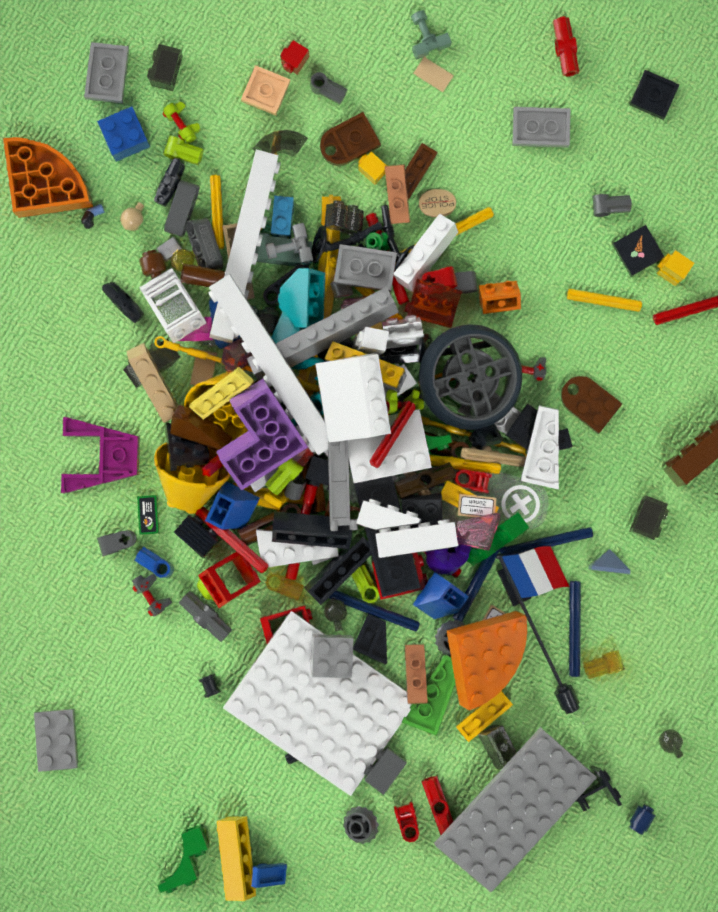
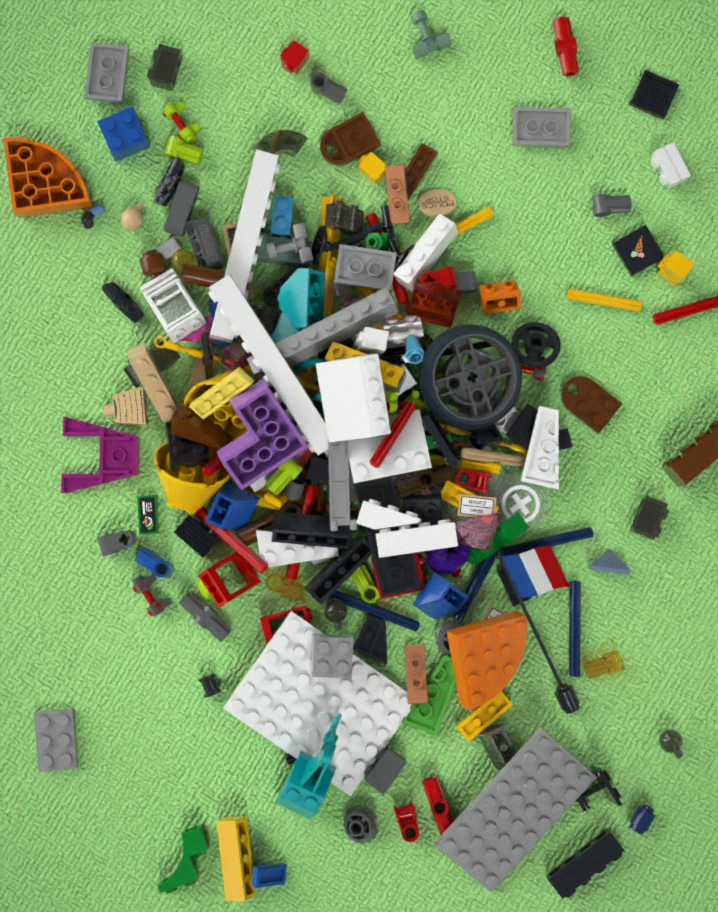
yellow axle [210,175,224,249] -> none
light nougat plate [241,65,291,116] -> none
tan sticker [413,57,454,92] -> none
none -> tan torso [102,388,149,426]
none -> black sword [200,333,214,380]
none -> teal slope [275,713,342,819]
none -> medium azure cone [405,335,425,364]
none -> black plate [422,412,462,469]
none -> black wheel [511,322,561,368]
none -> black brick [545,828,625,899]
none -> white brick [651,142,691,189]

